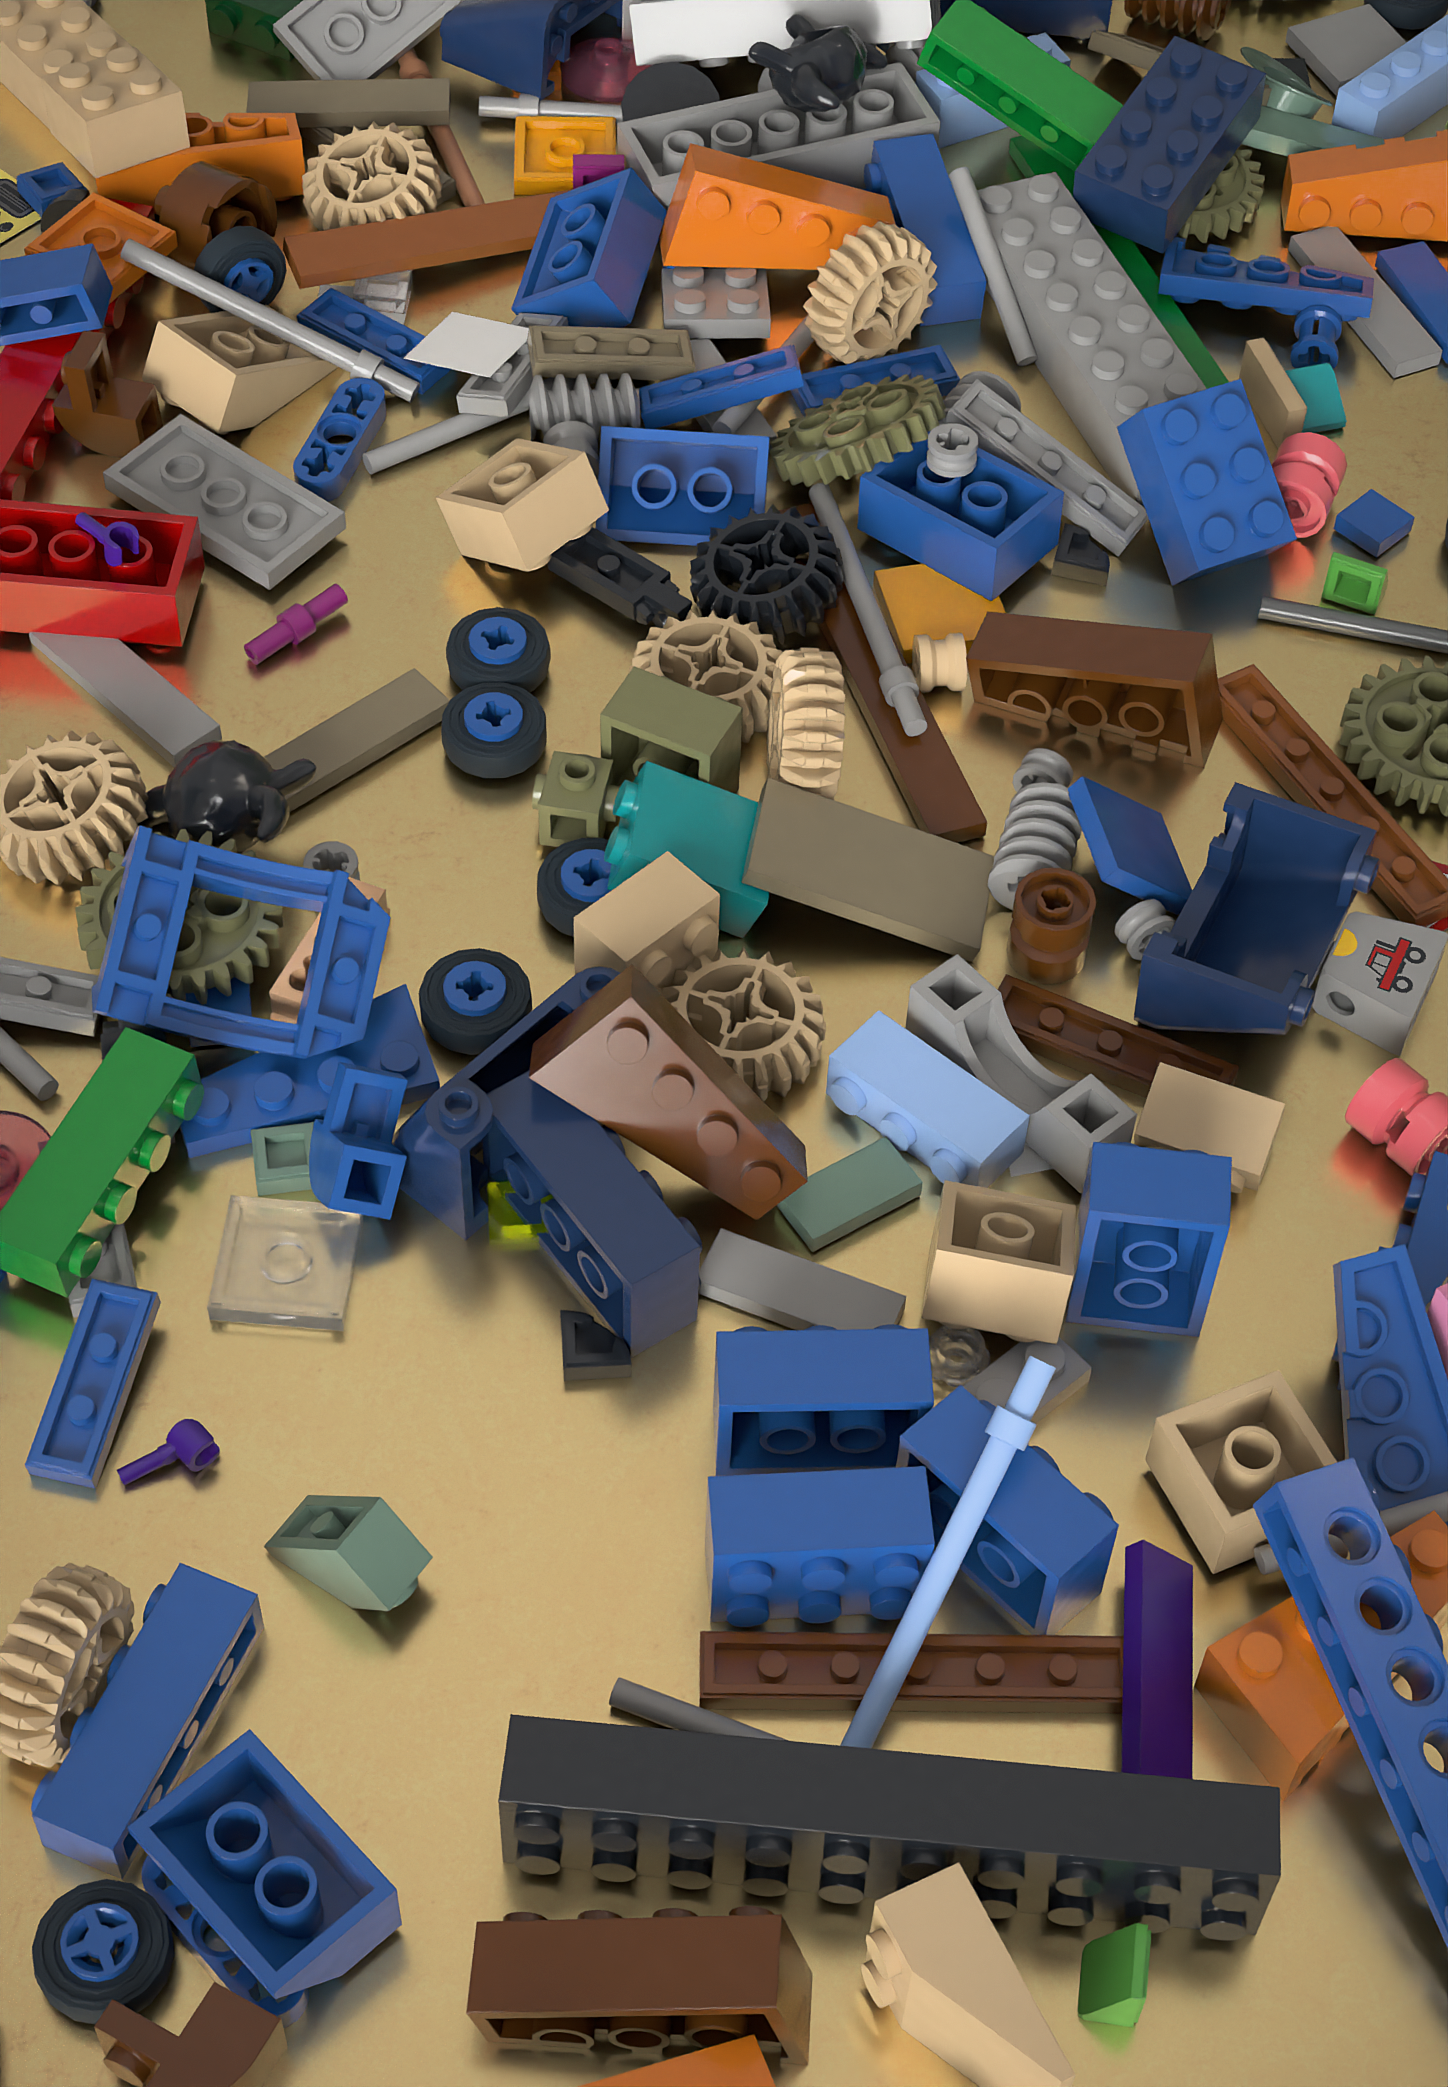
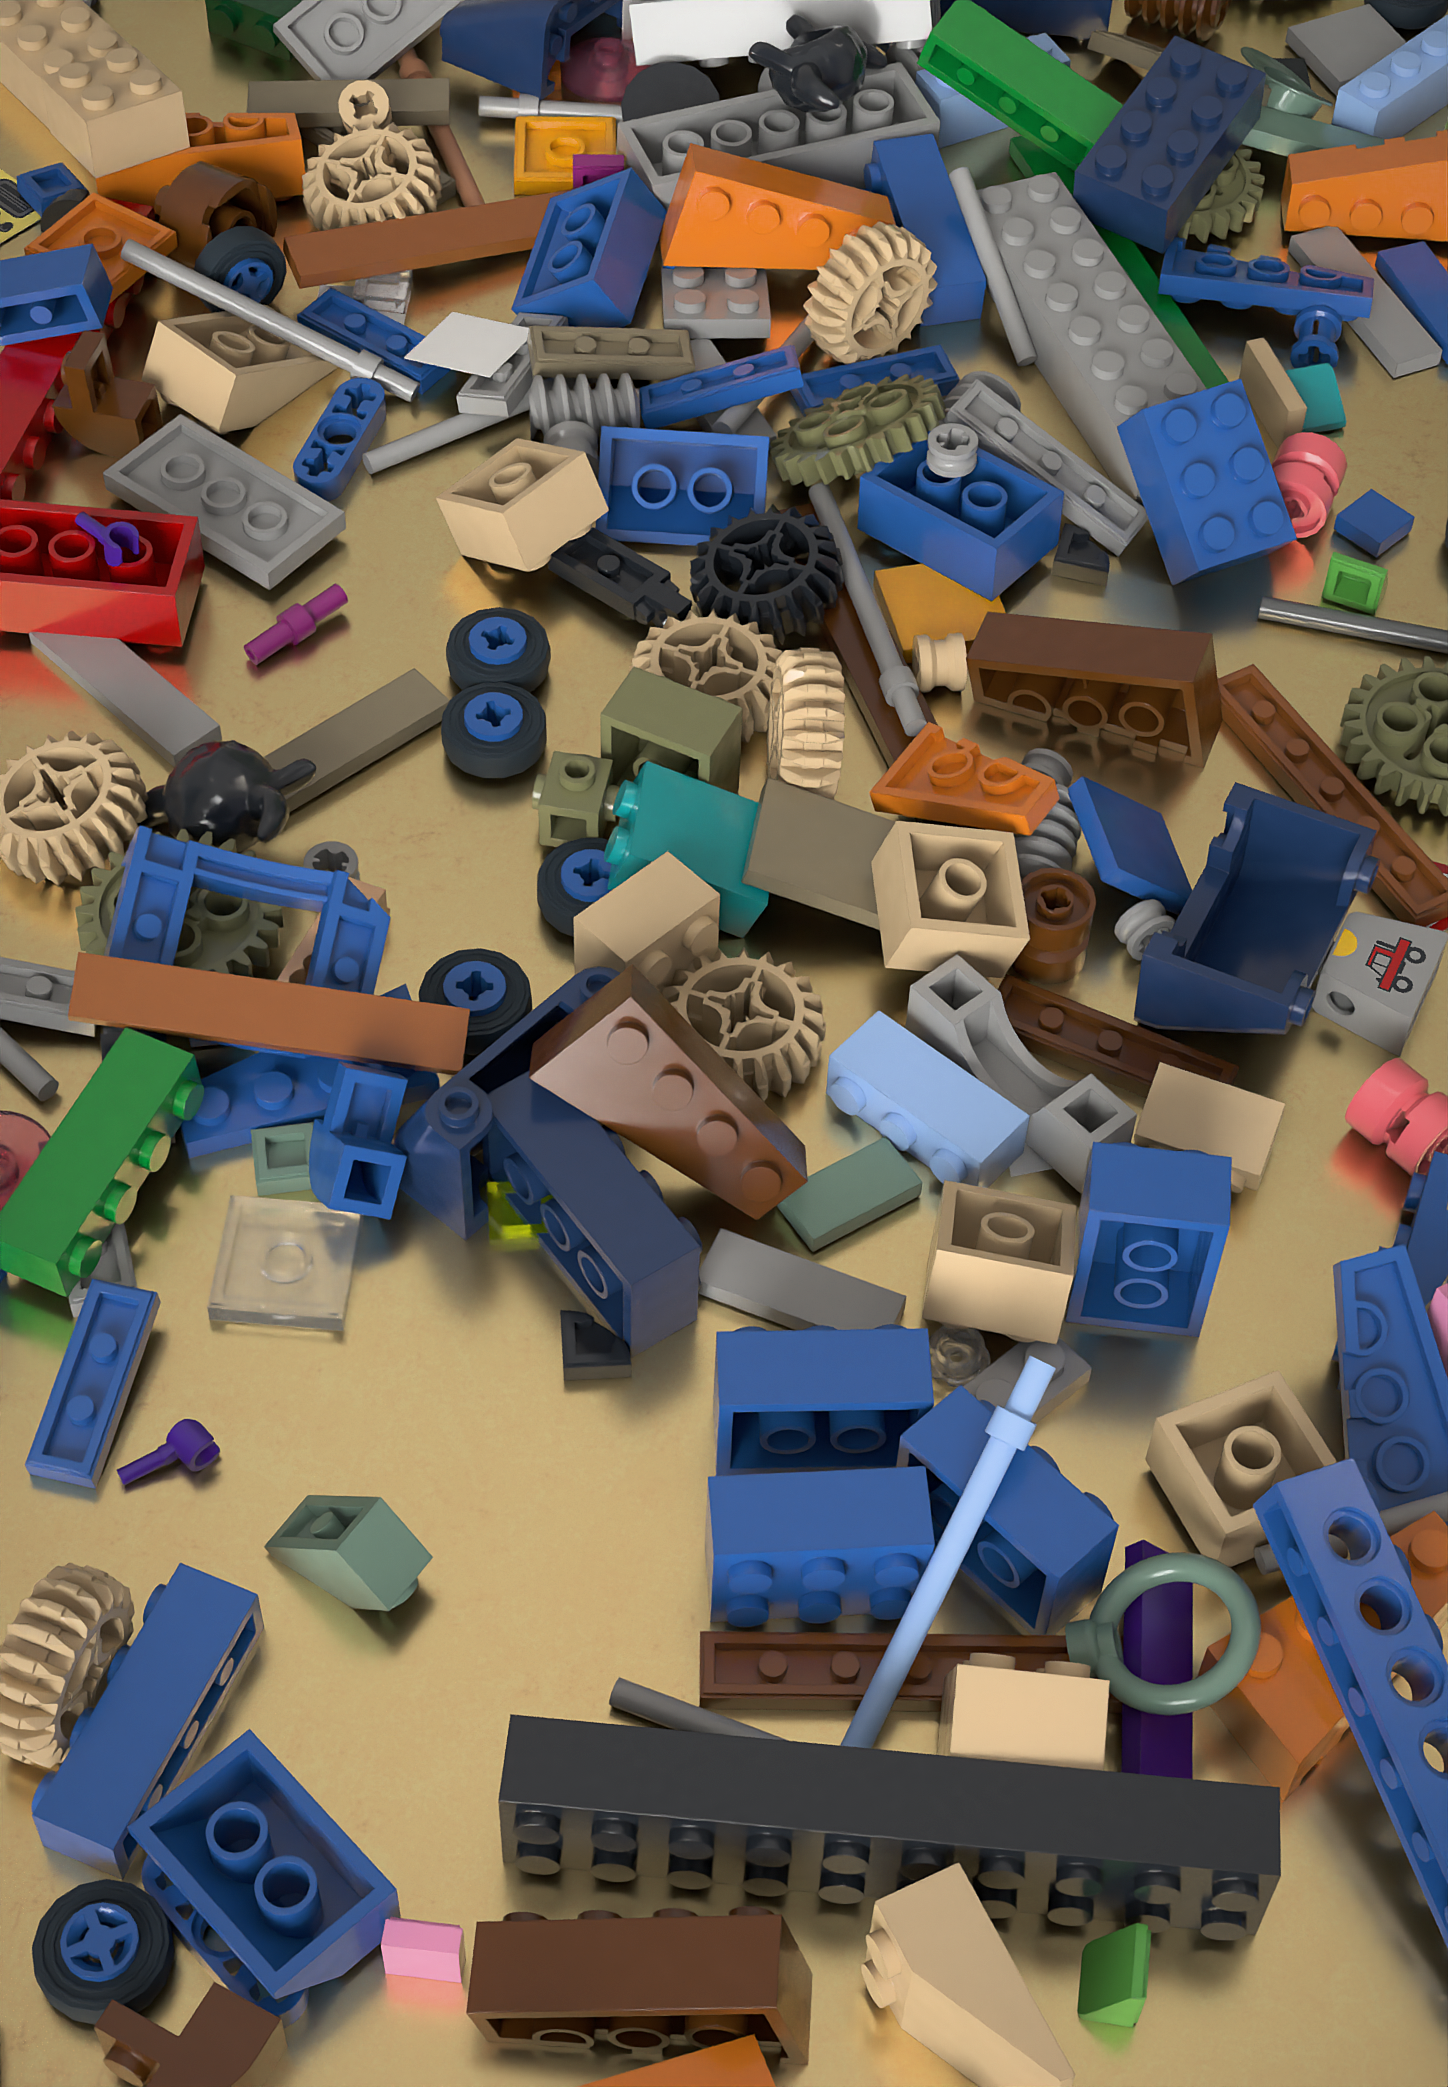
none -> dark orange tile [68,952,470,1075]
none -> tan wheel [338,80,392,134]
none -> bright pink tile [381,1917,466,1983]
none -> orange wing [869,722,1060,836]
none -> tan brick [871,821,1030,978]
none -> tan brick [937,1653,1110,1771]
none -> sand green piece [1065,1552,1261,1715]

